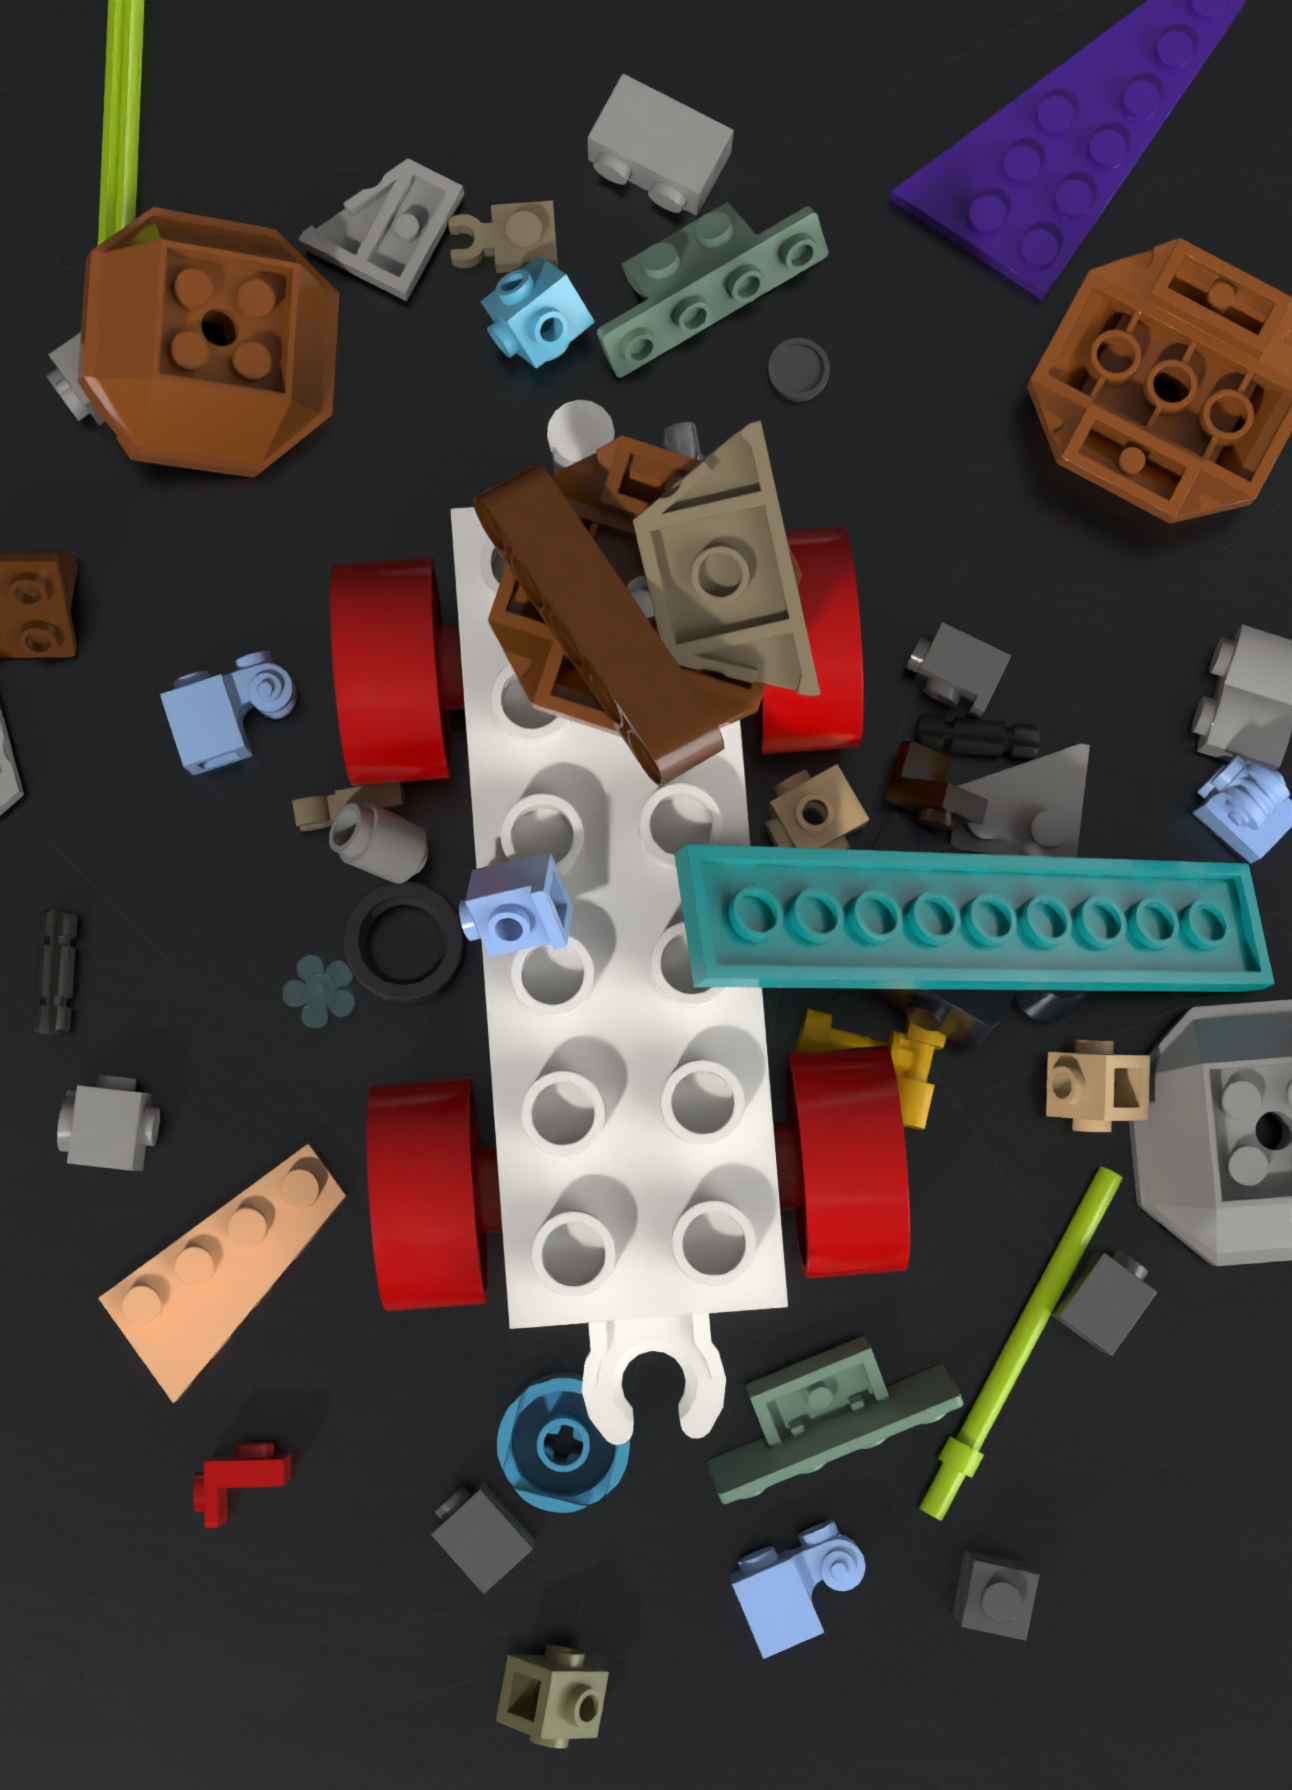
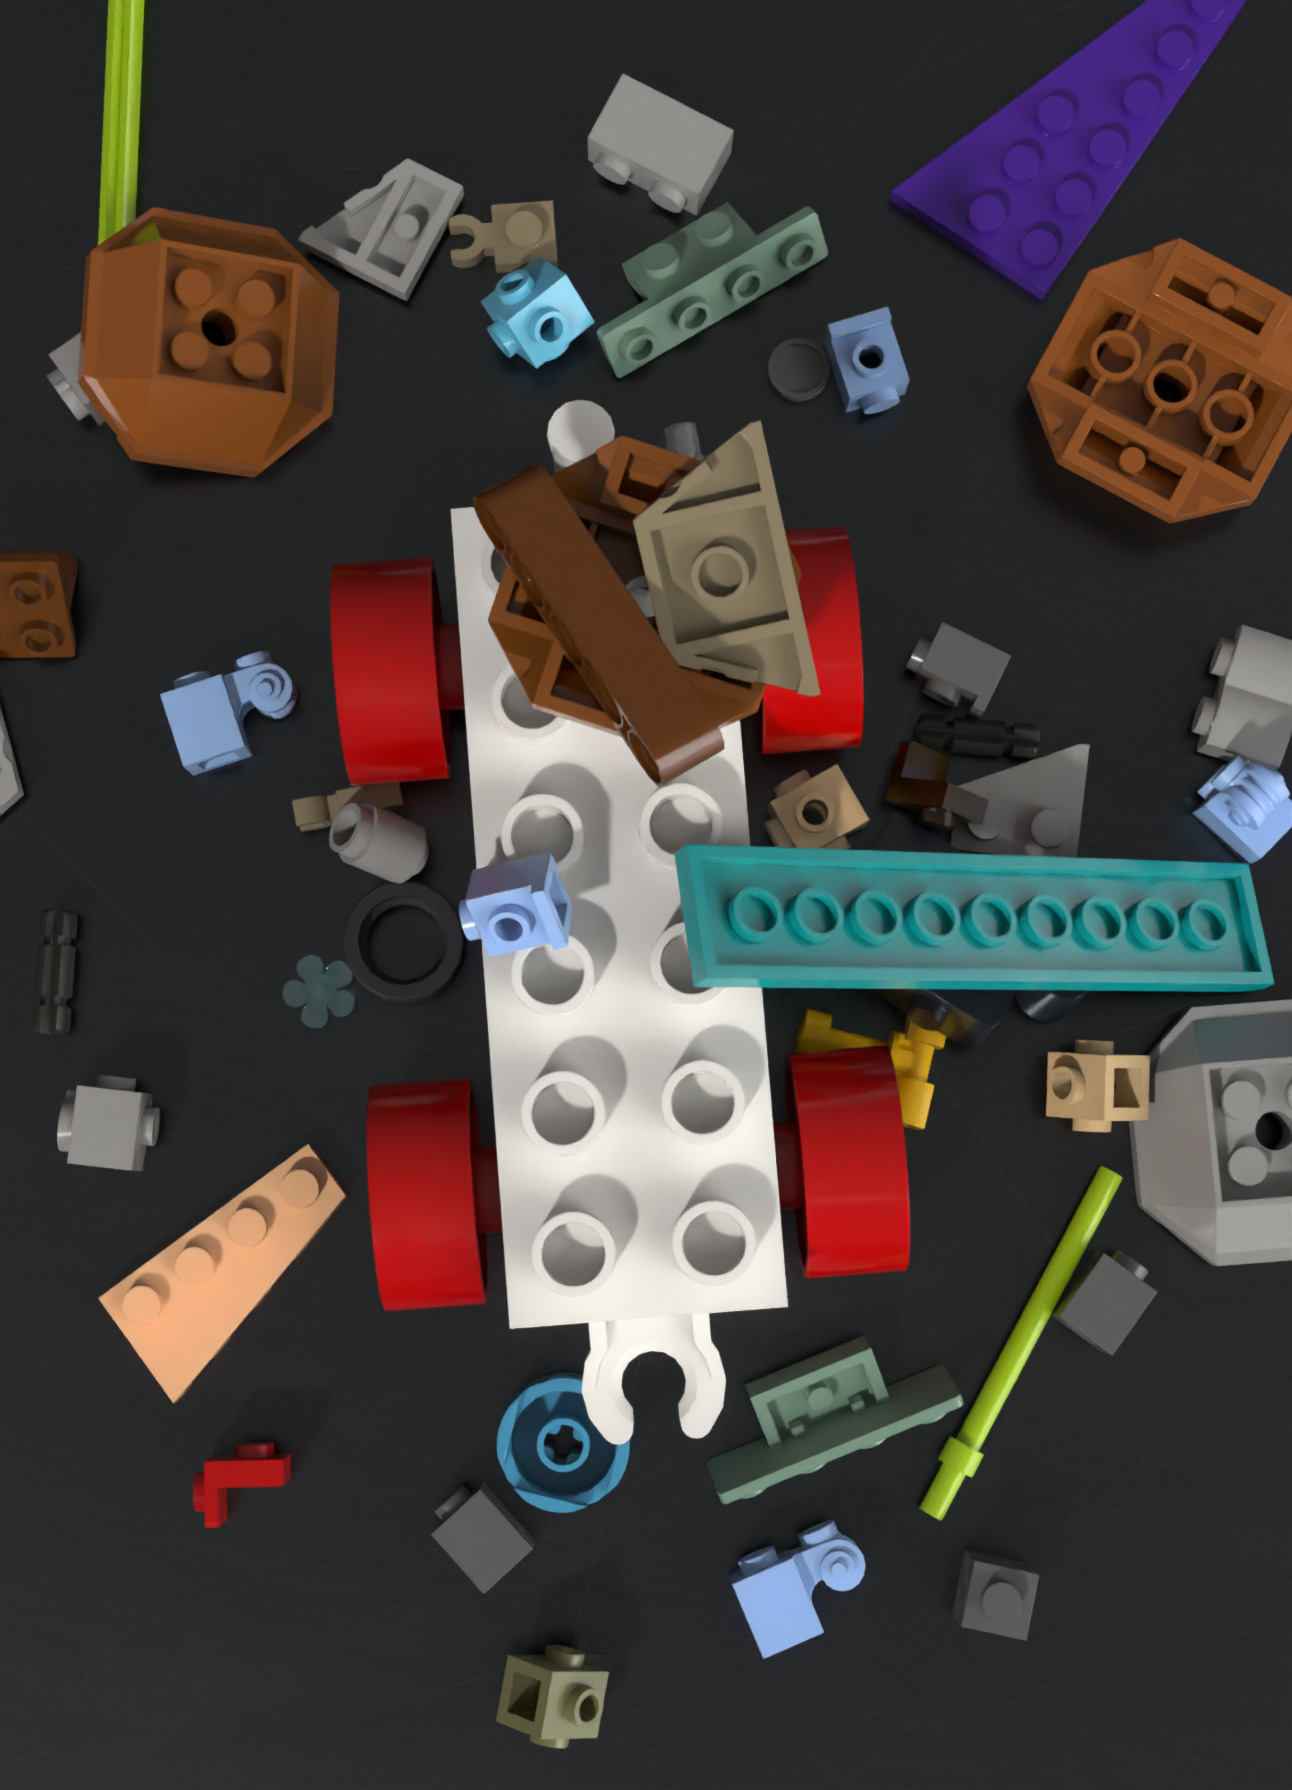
none -> light blue brick [823,306,910,414]

